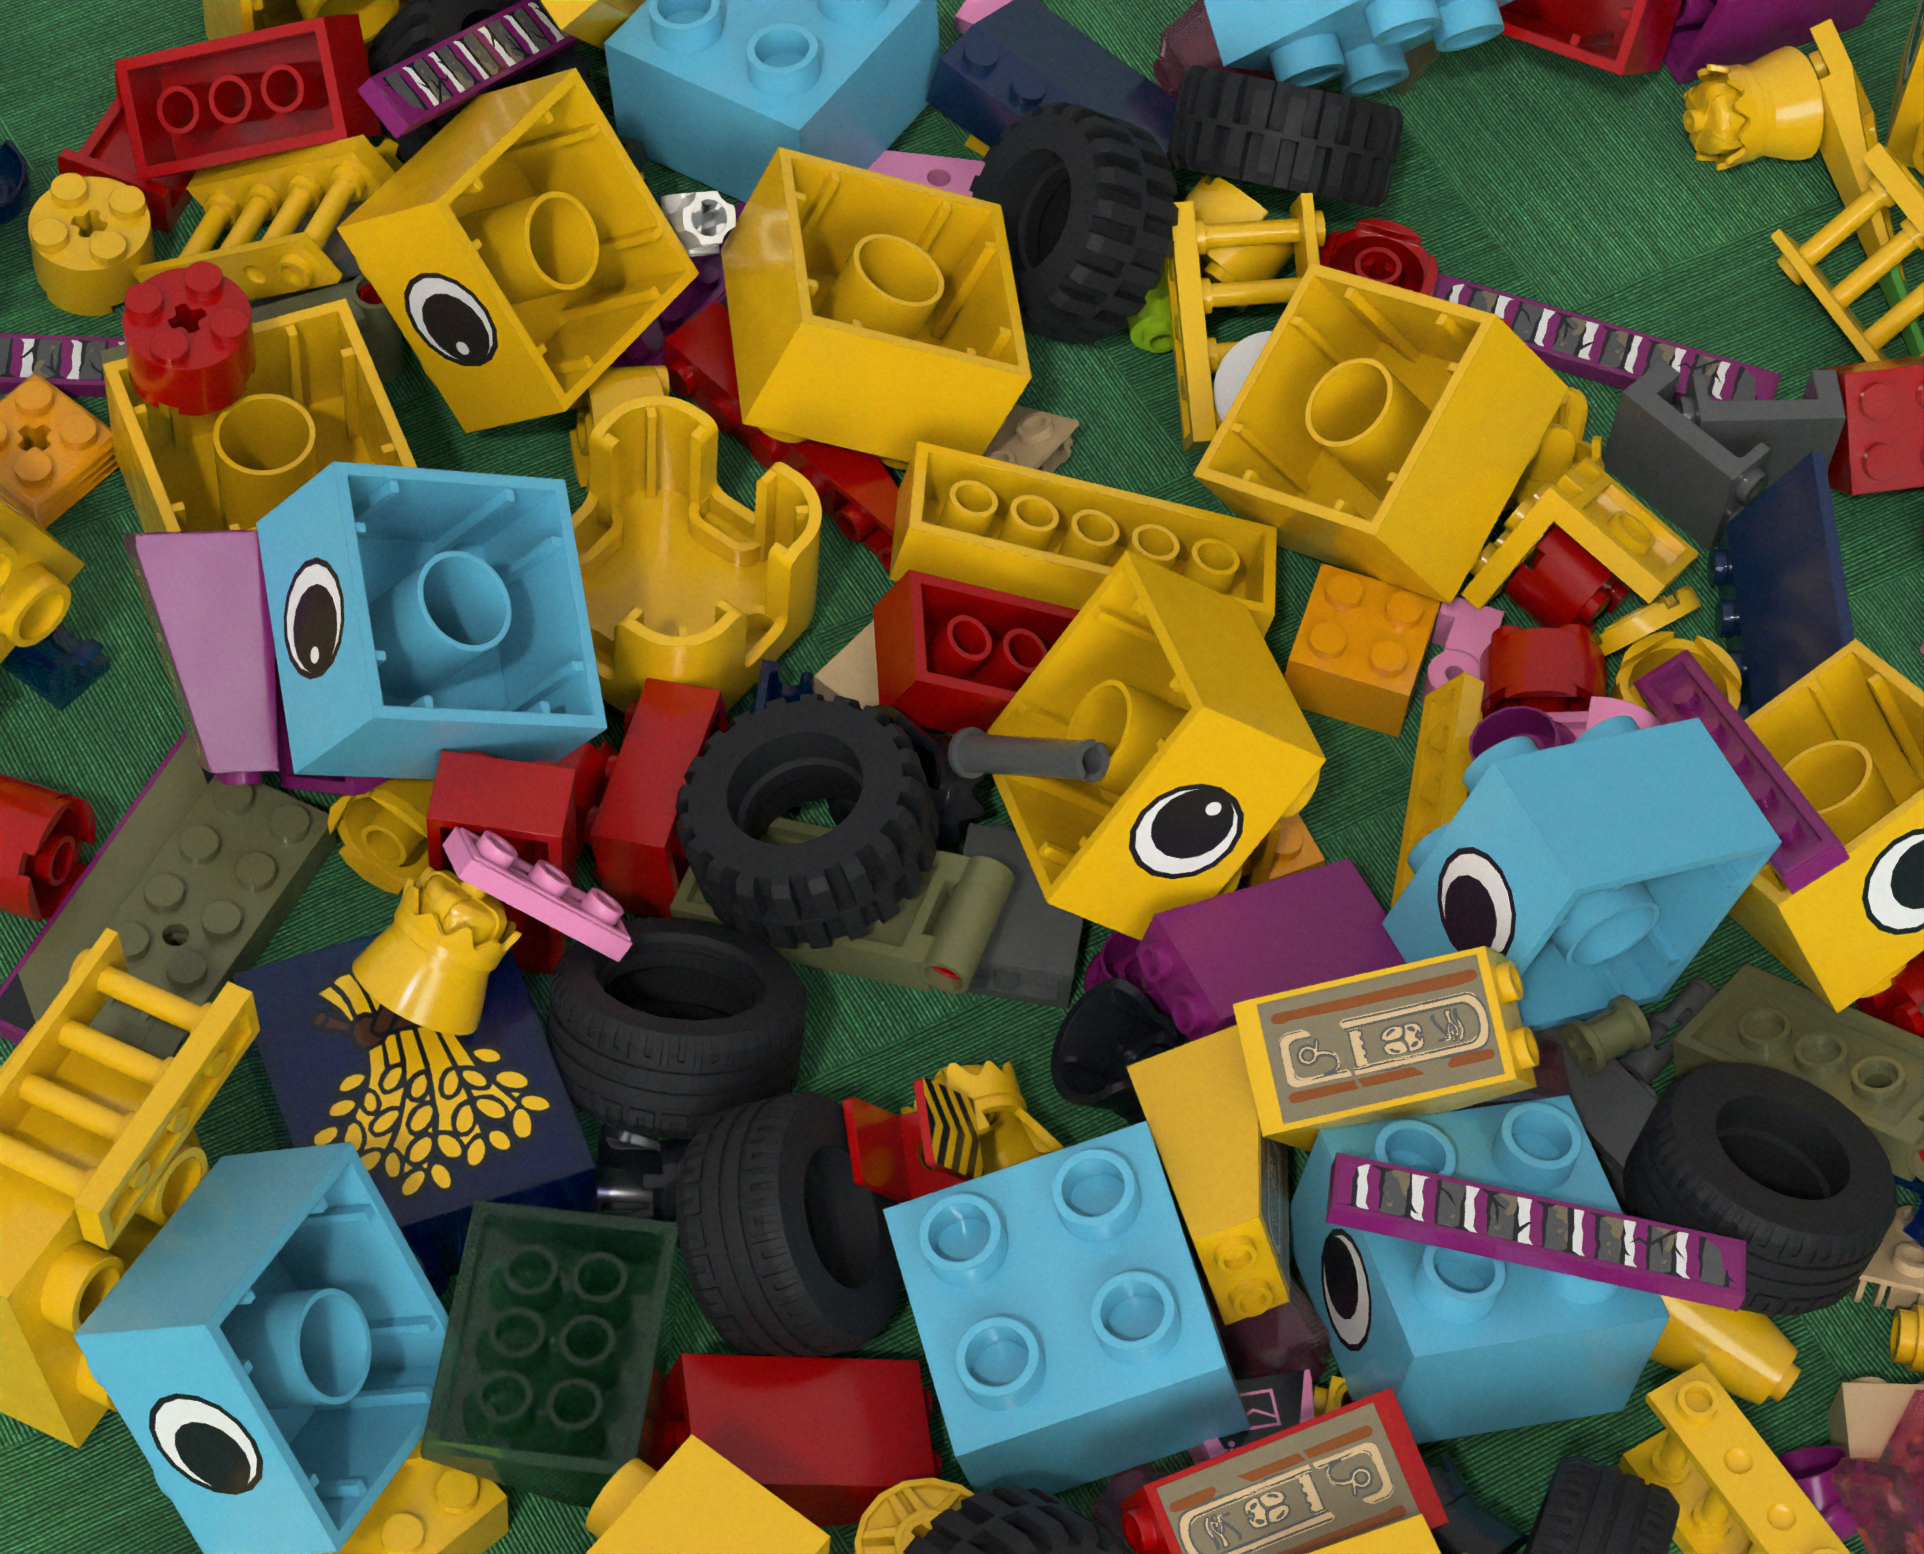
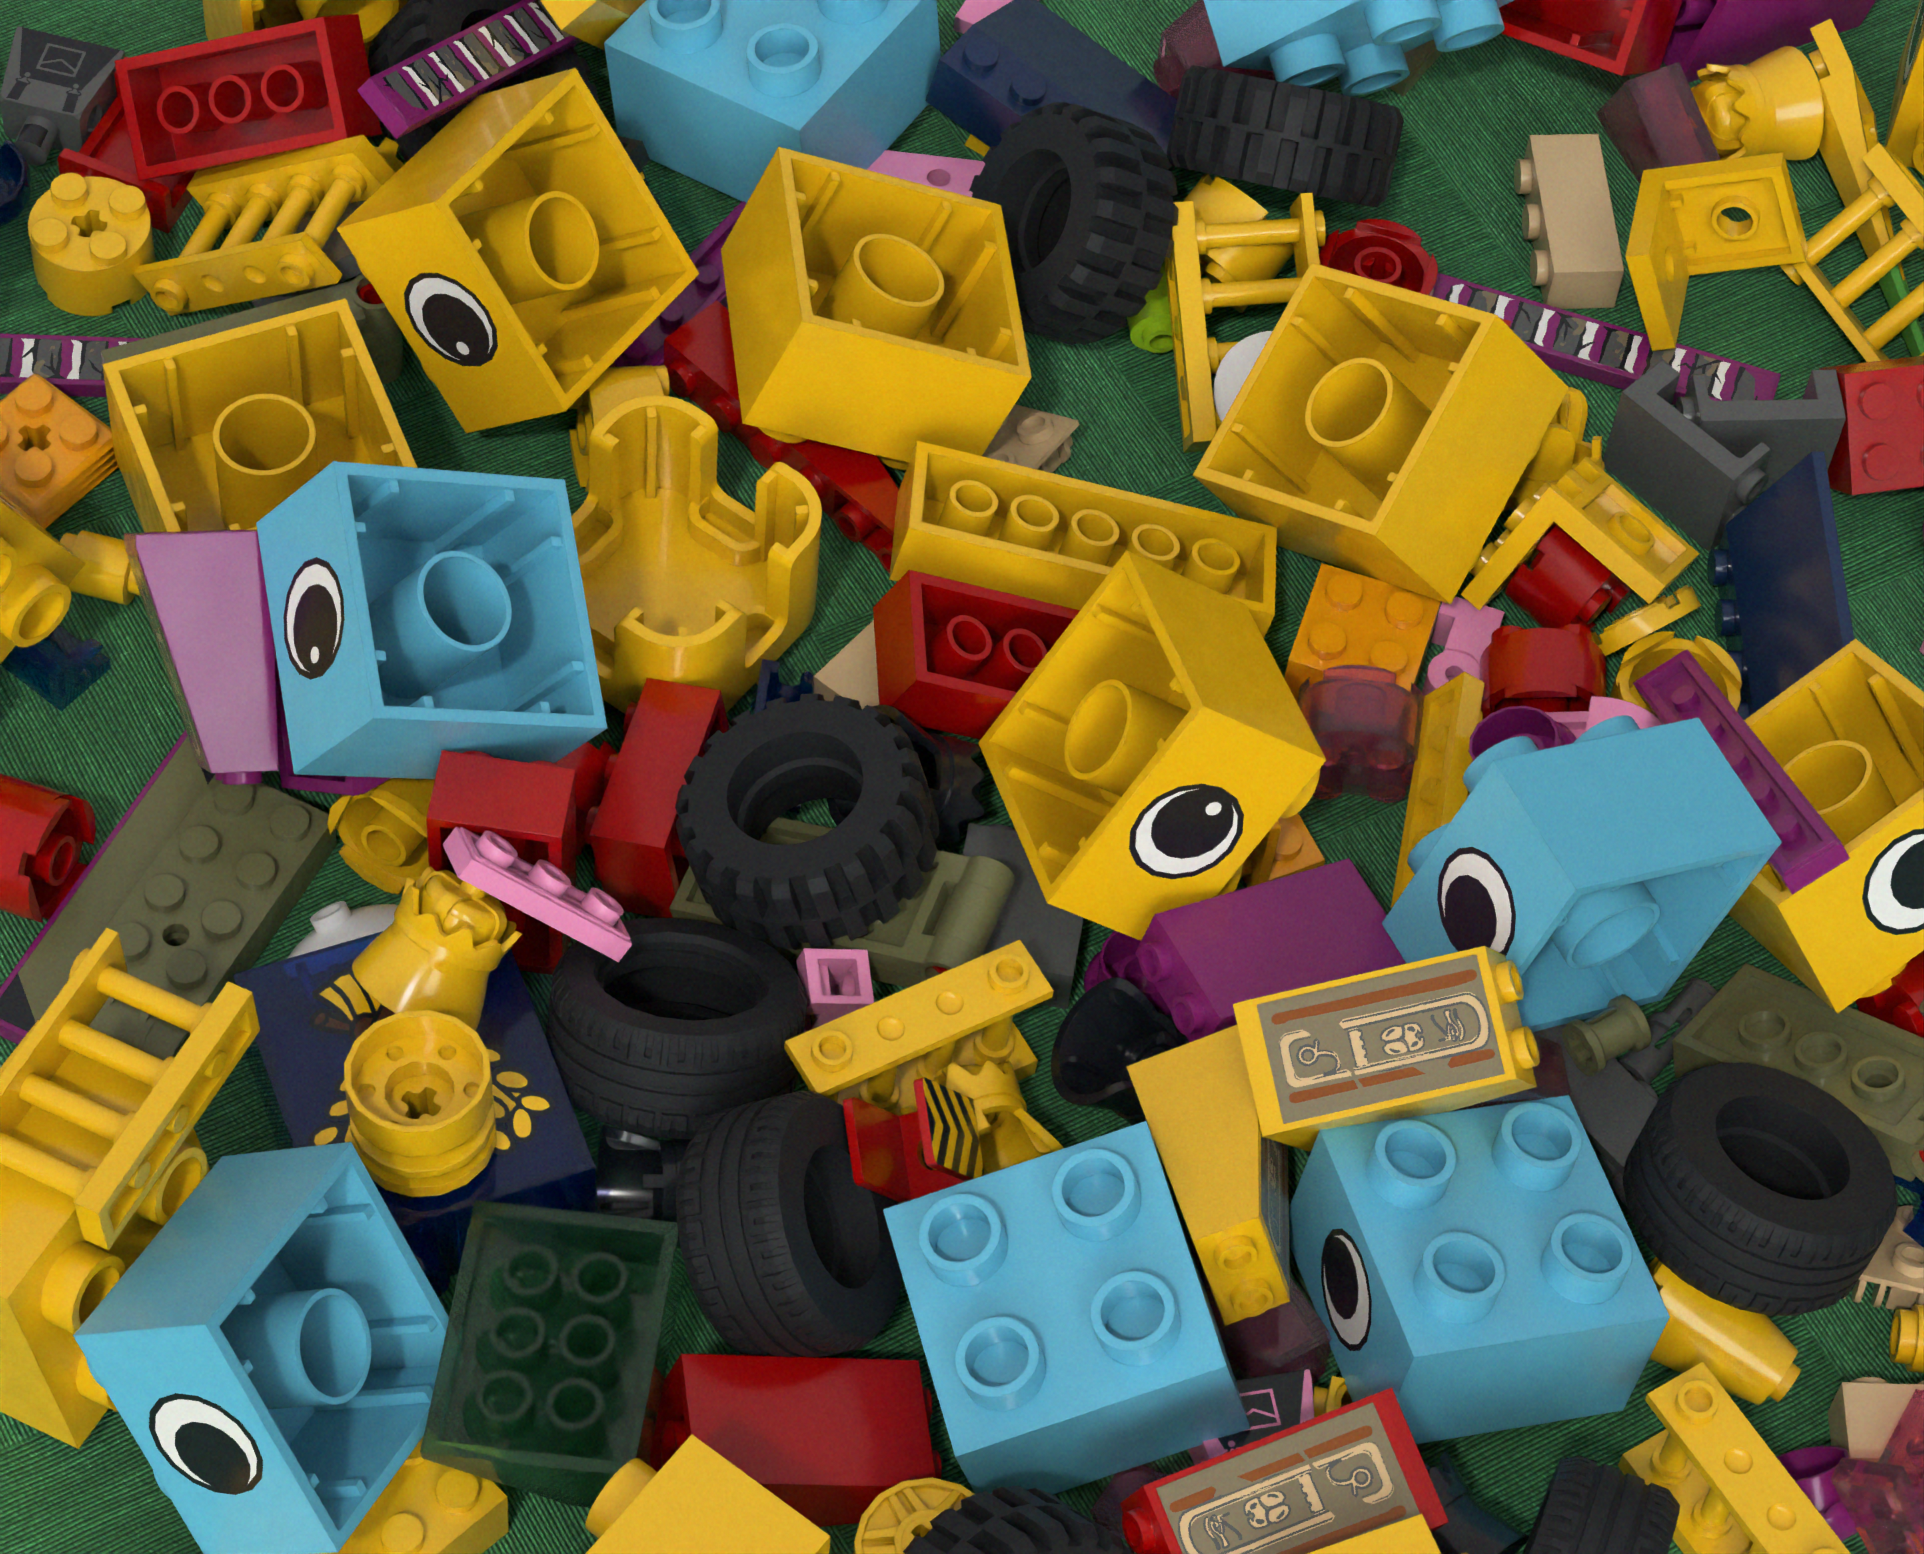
red brick [122,262,256,416] -> none
white piece [660,191,736,257] -> none
dark grey pin [948,727,1109,783] -> none
tile [1326,1152,1746,1311] -> none
none -> dark grey torso [0,26,125,166]
none -> yellow brick [60,530,141,605]
none -> white dish [283,901,398,980]
none -> yellow wheel [344,1010,497,1197]
none -> yellow fence [784,939,1054,1116]
none -> bright pink leg [796,948,874,1033]
none -> brick [1297,665,1424,803]
none -> tan brick [1514,134,1624,309]
none -> clear pink slope [1596,62,1721,184]
none -> yellow bracket [1625,152,1808,351]

